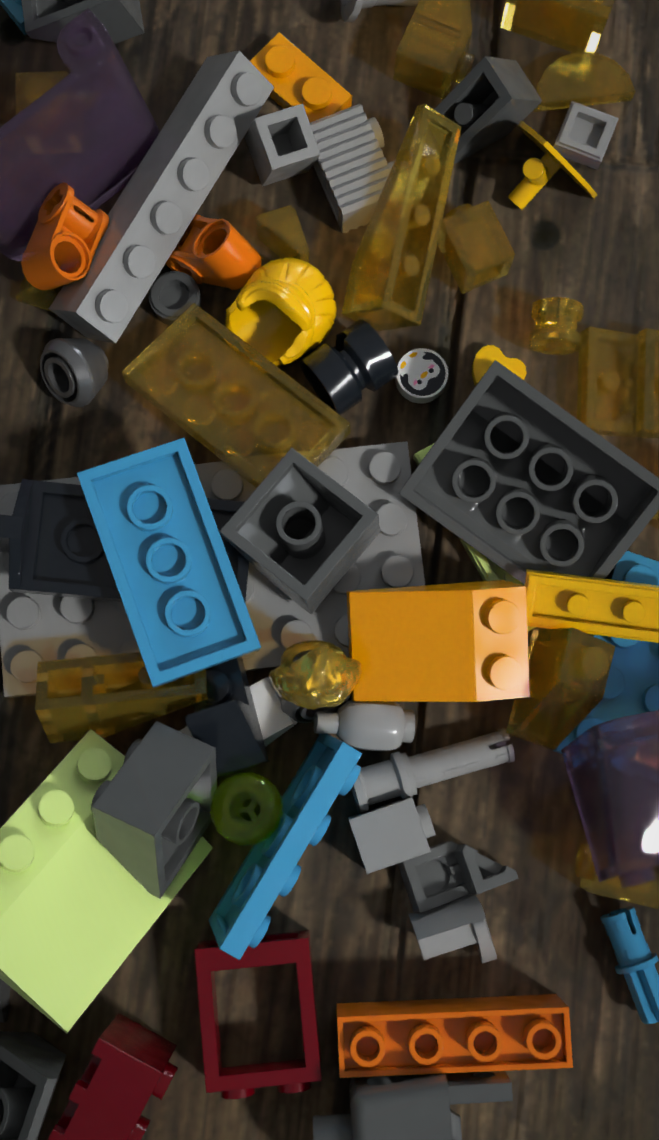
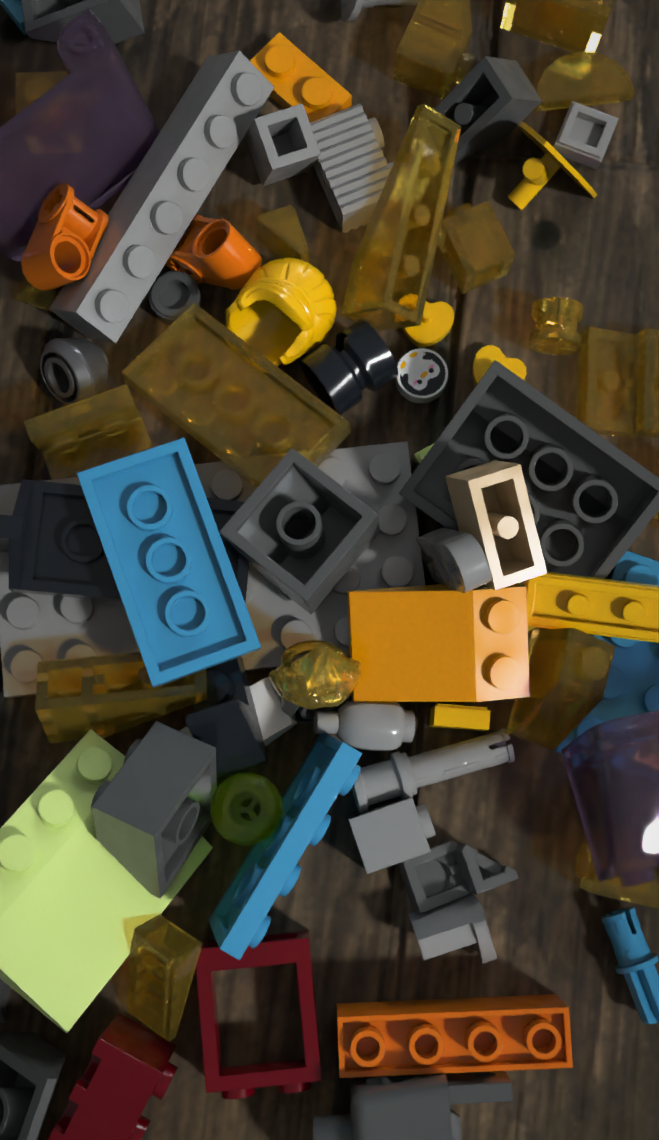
none -> clear yellow bracket [24,384,153,480]
none -> clear yellow slope [127,914,203,1042]
none -> yellow piece [400,296,454,348]
none -> light grey beam [416,527,492,593]
none -> yellow tile [429,703,490,731]
none -> tan brick [445,460,547,591]

